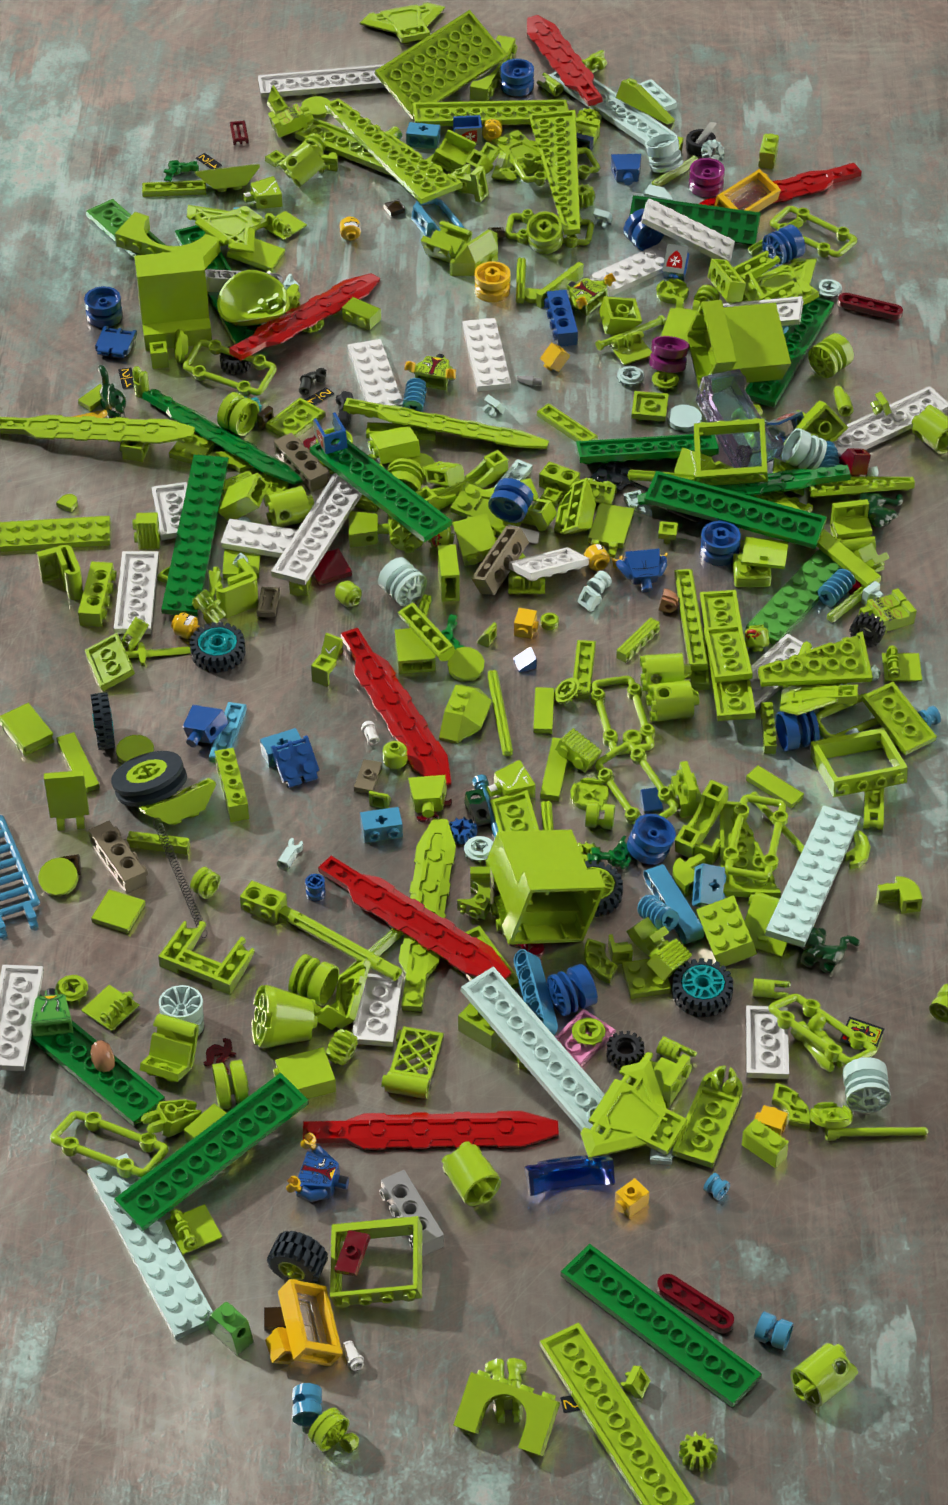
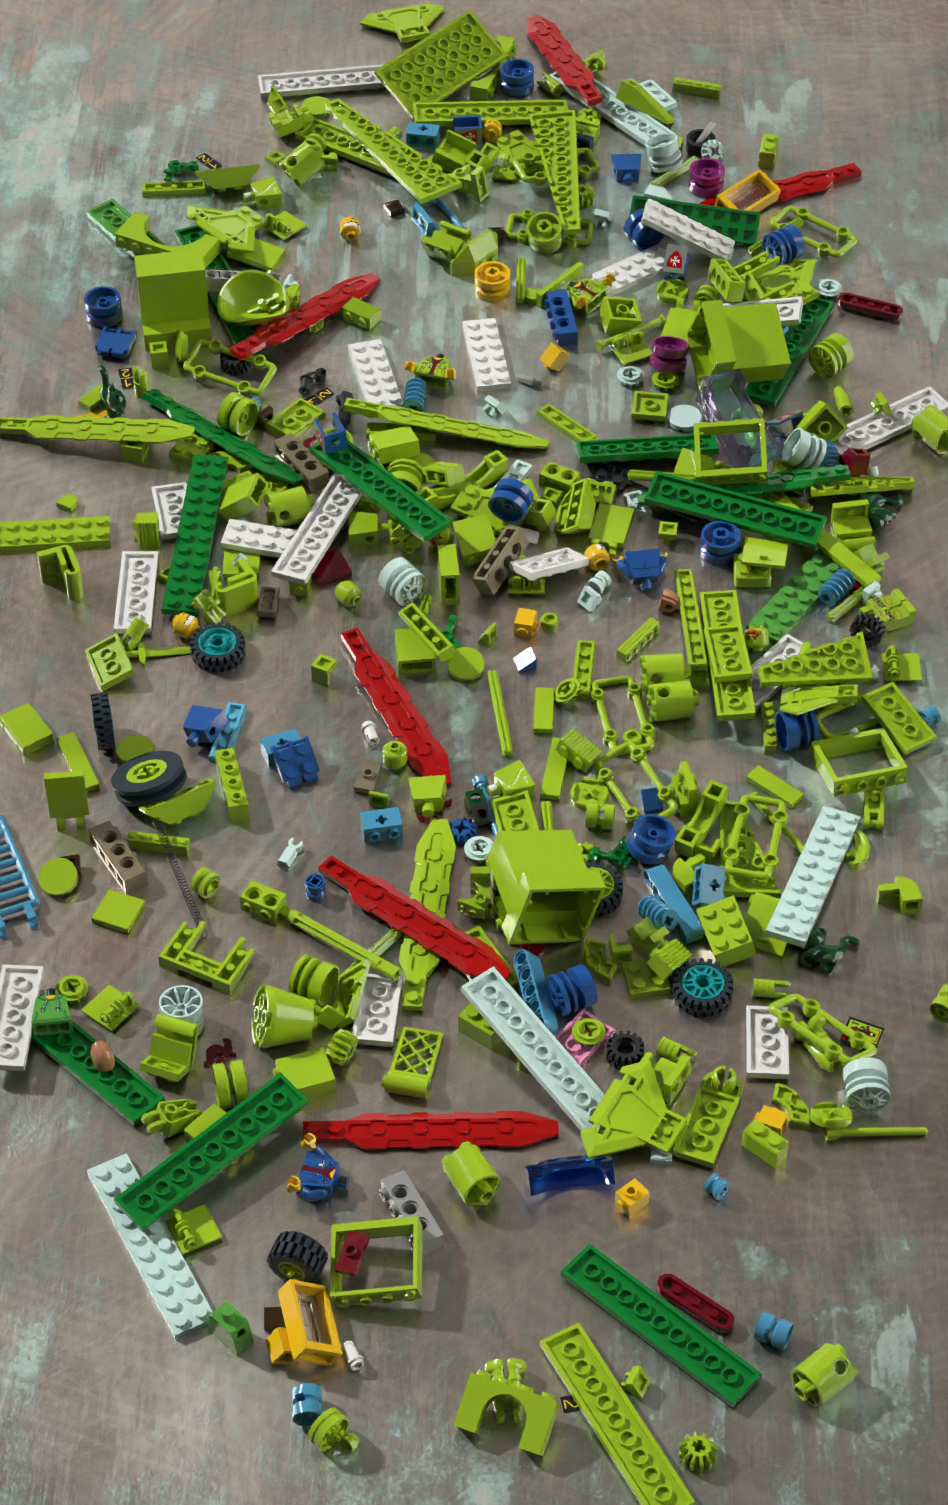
lime bar [50,1111,169,1178] -> none
lime brick [78,561,117,627] -> none
dark red tile [230,120,249,145] -> none
lime slope [321,633,343,660] -> none
lime wedge [439,684,492,744] -> none
none -> lime piece [672,77,722,98]

